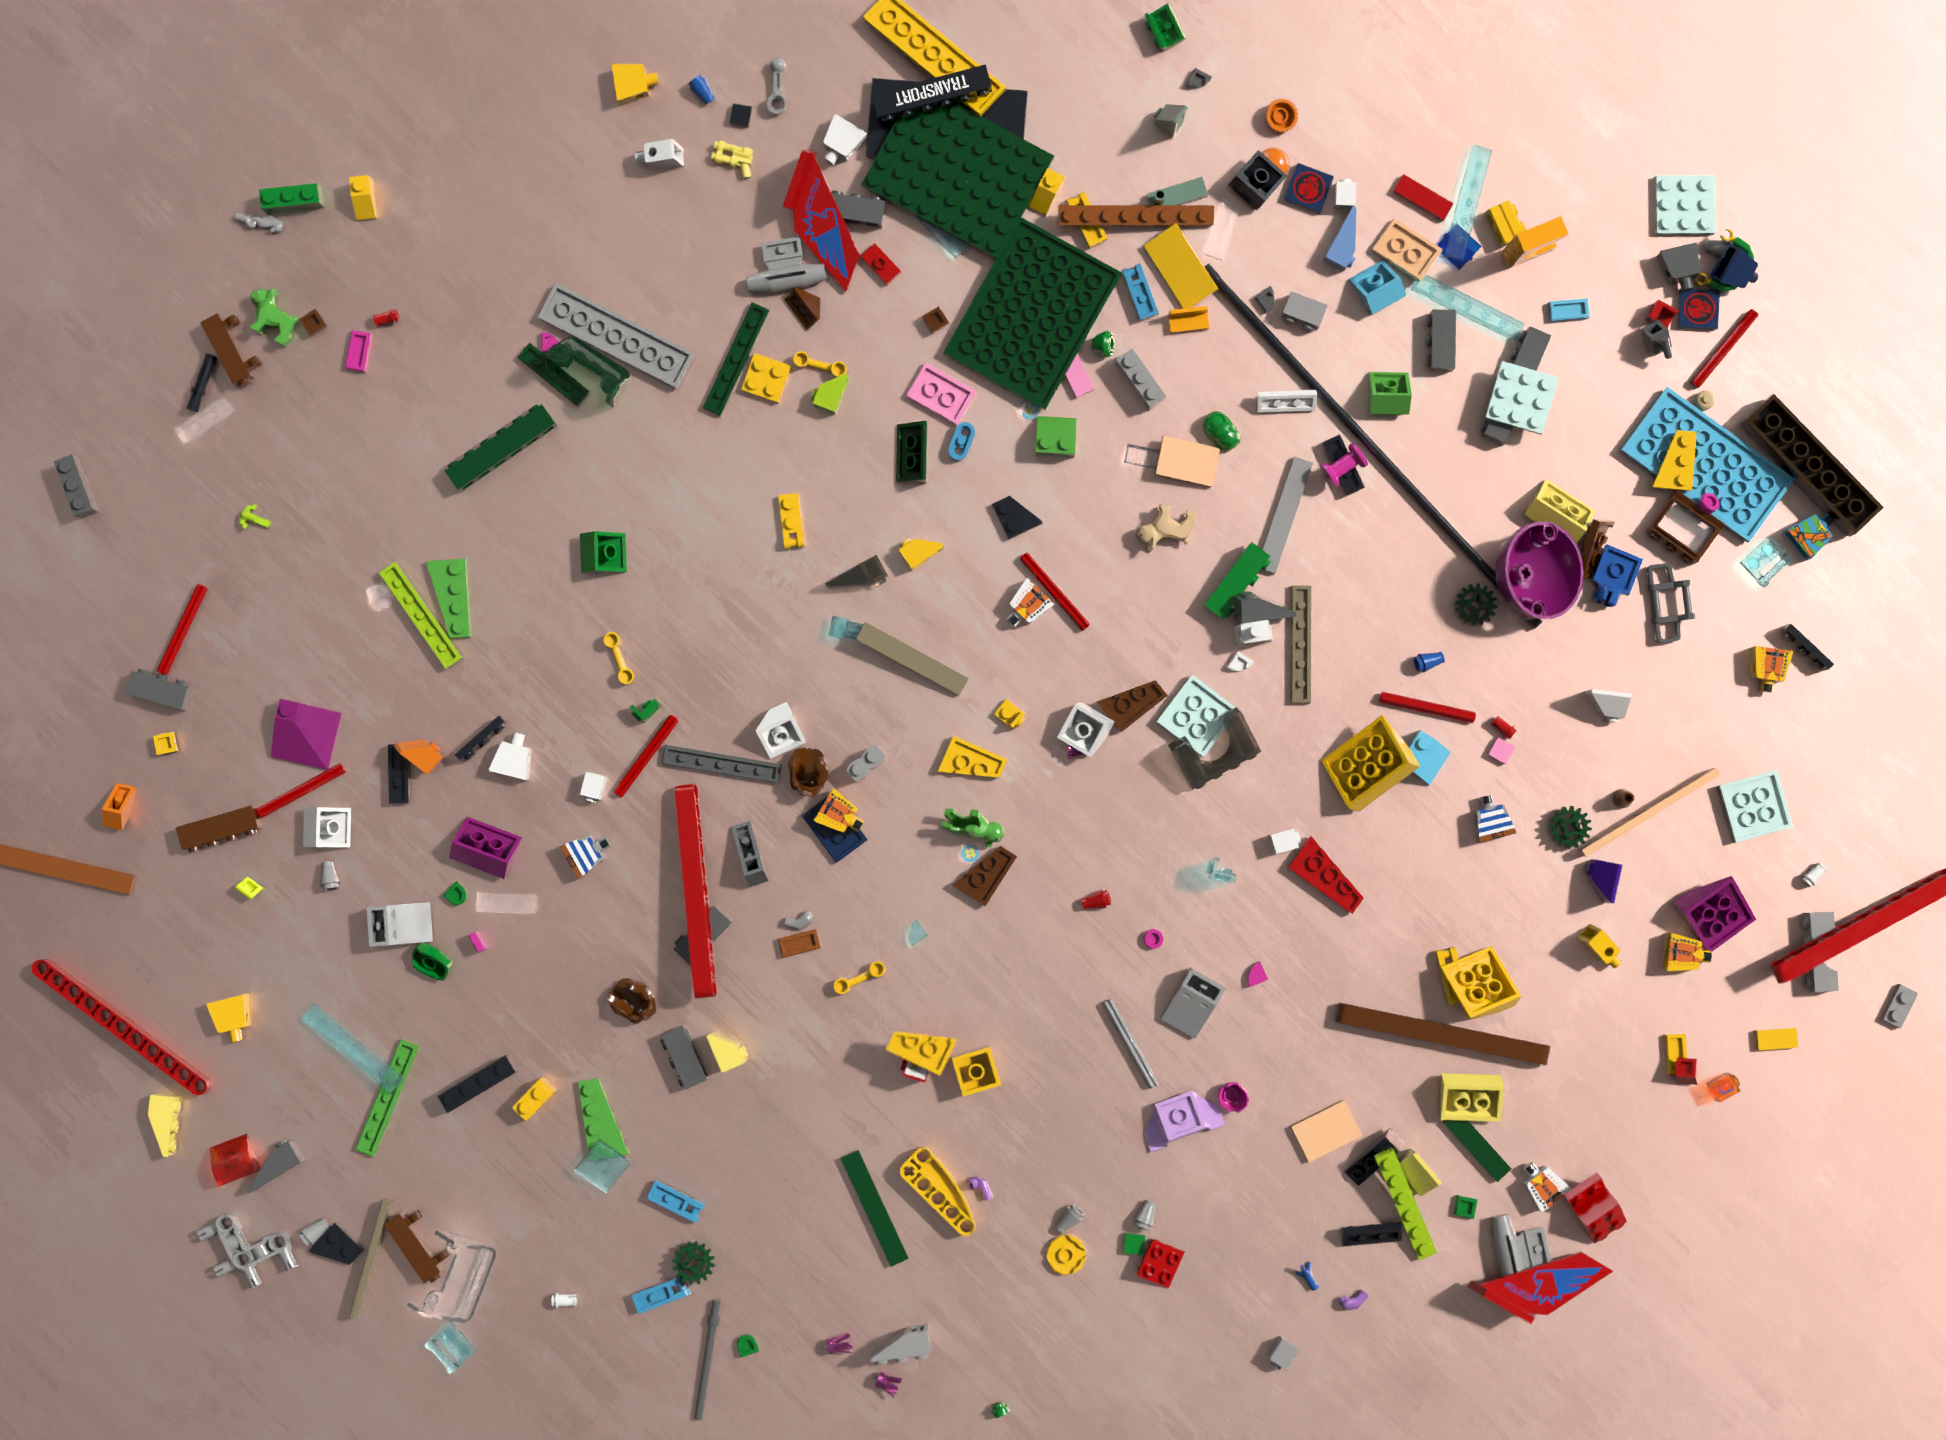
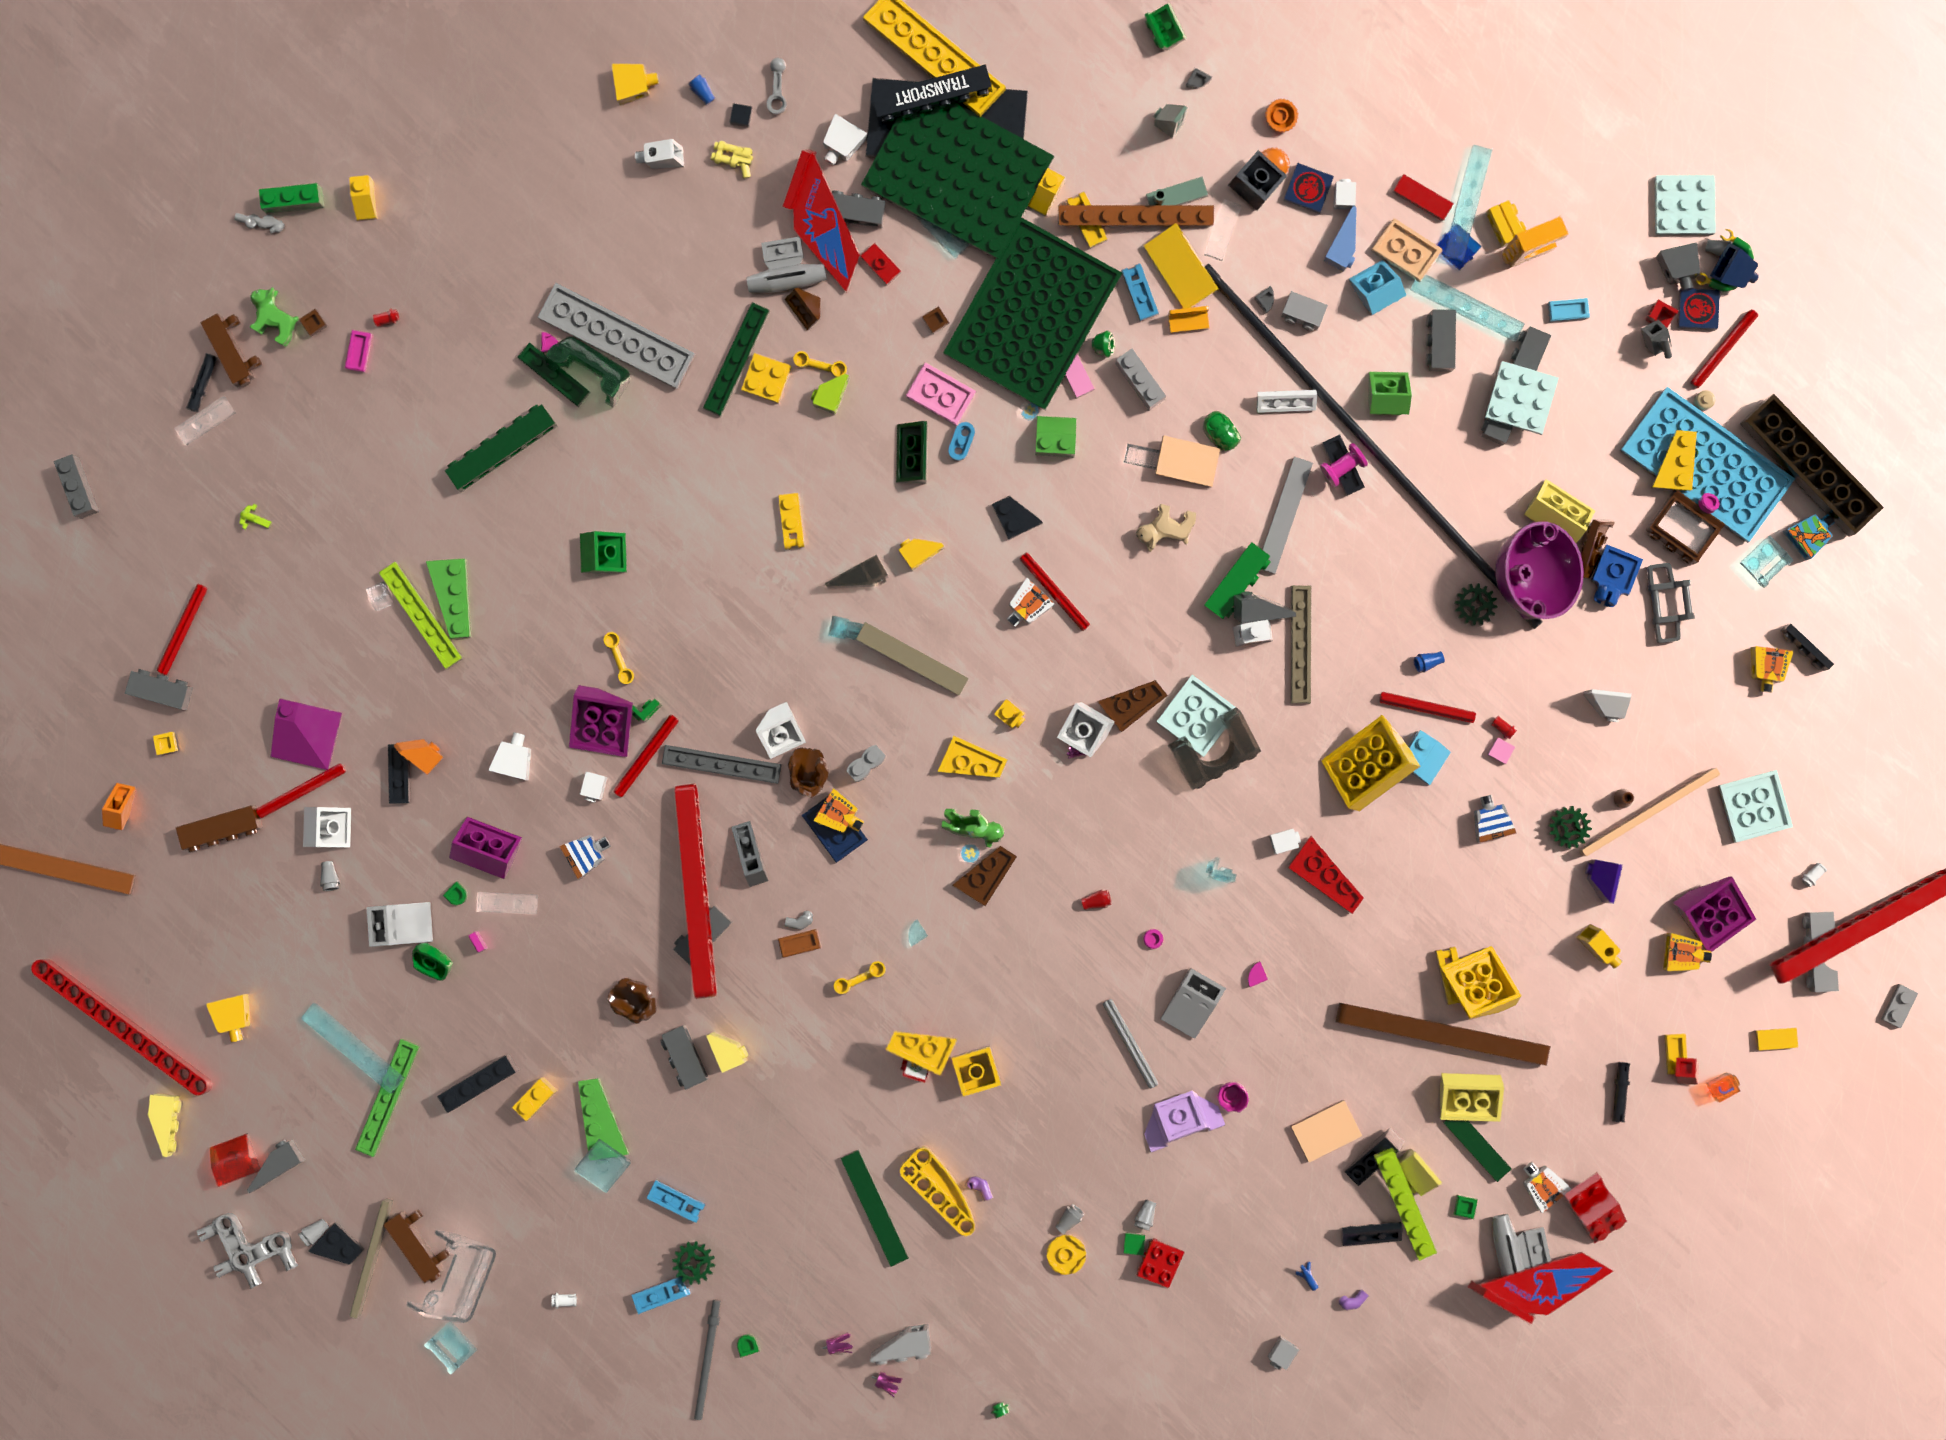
neon yellow slope [235,876,263,900] -> none
black plate [455,716,507,761] -> none
white tile [1227,651,1254,671] -> none
none -> magenta slope [569,685,633,757]
none -> black pin [1612,1062,1631,1123]

